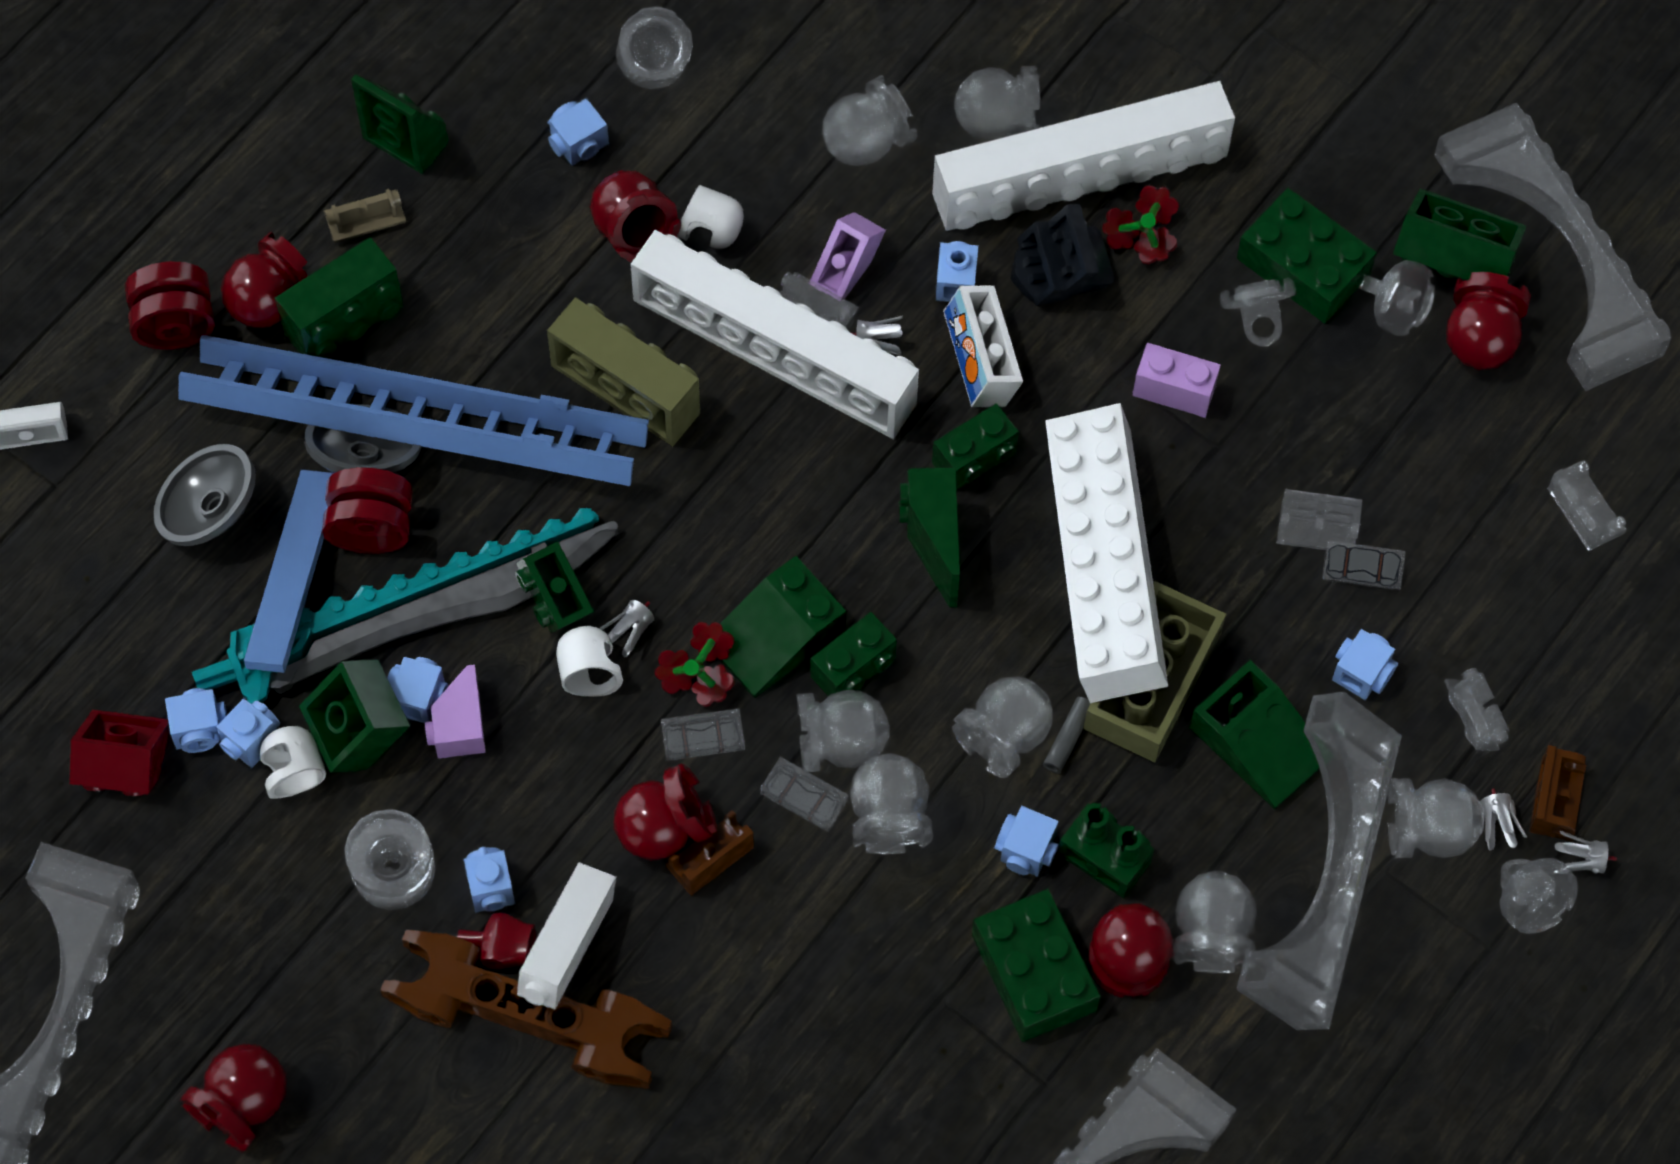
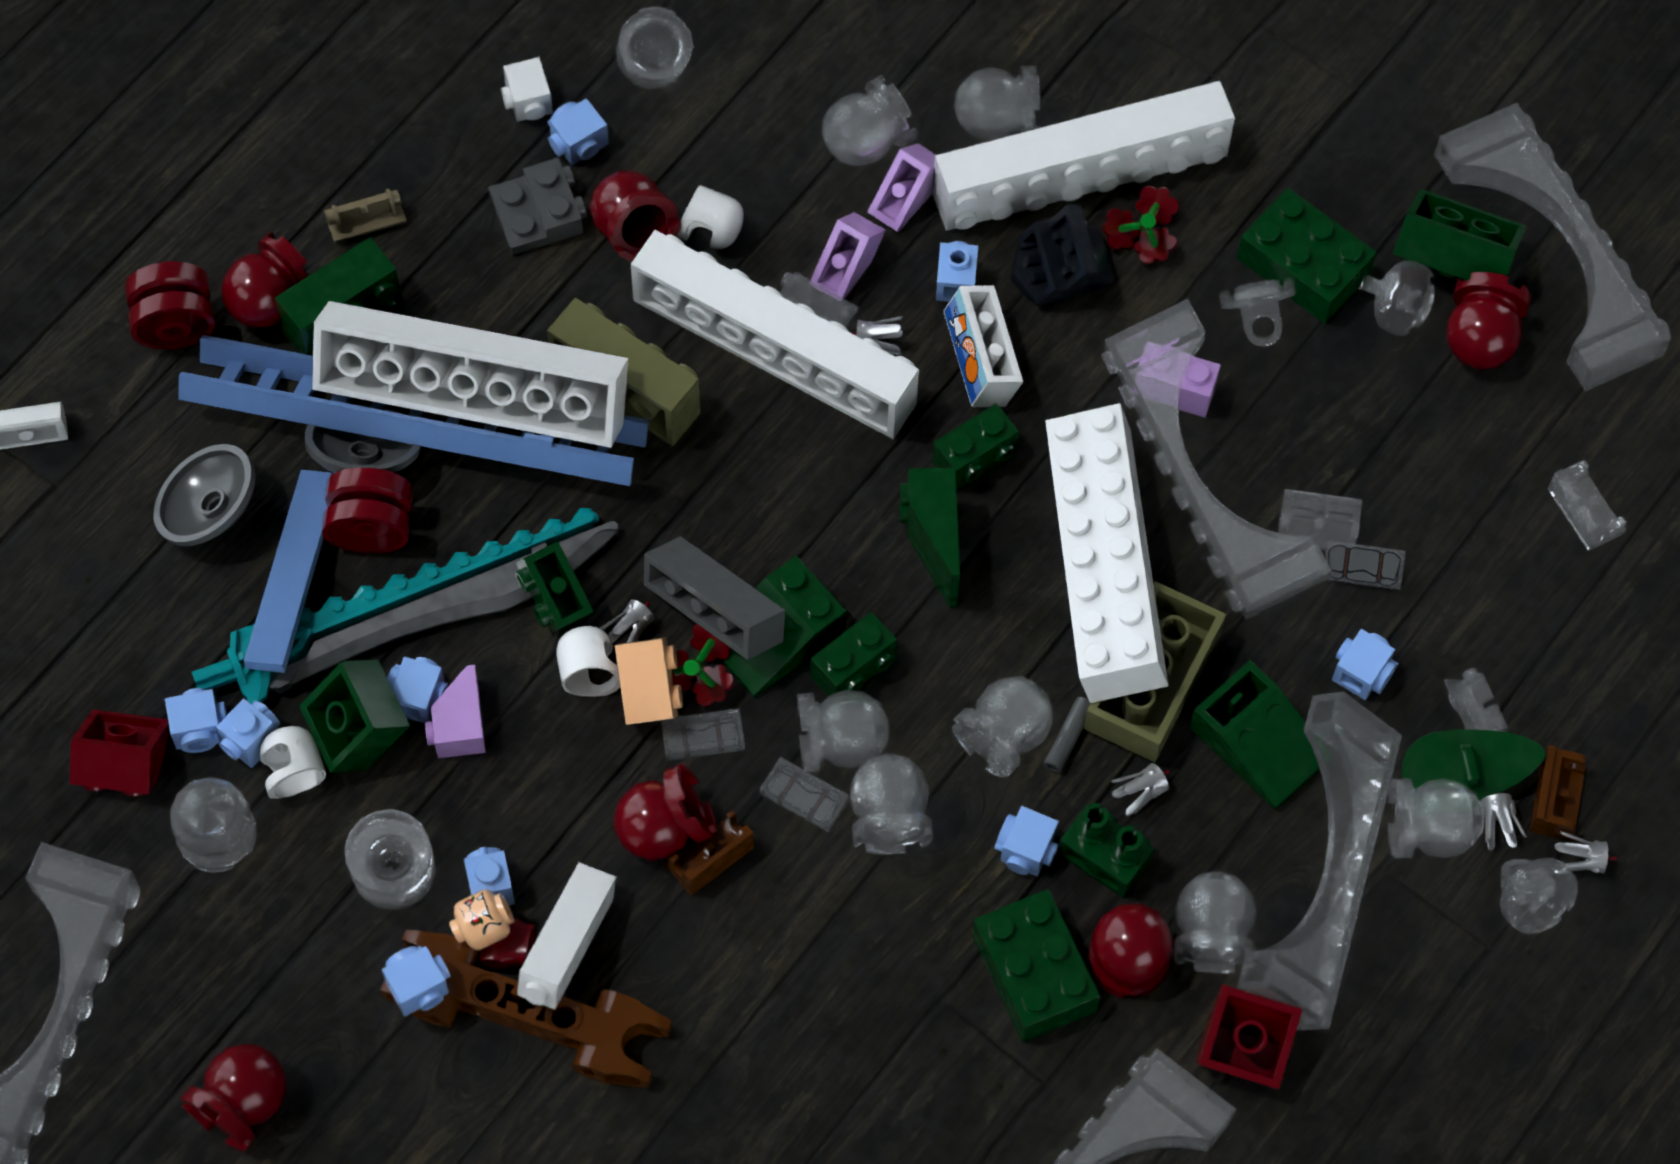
dark green slope [351,74,449,174] -> none
none -> clear tile [169,777,257,873]
none -> white brick [312,301,628,448]
none -> light blue brick [382,946,451,1017]
none -> light nougat head [449,889,514,950]
none -> dark grey plate [488,158,587,256]
none -> white brick [501,57,553,122]
none -> light nougat brick [615,637,683,725]
none -> dark grey brick [644,536,785,660]
none -> lavender slope [867,143,935,232]
none -> clear arch [1101,299,1332,620]
none -> flat silver piece [1111,763,1170,816]
none -> dark red slope [1195,984,1303,1089]
none -> dark green shield [1402,729,1545,811]

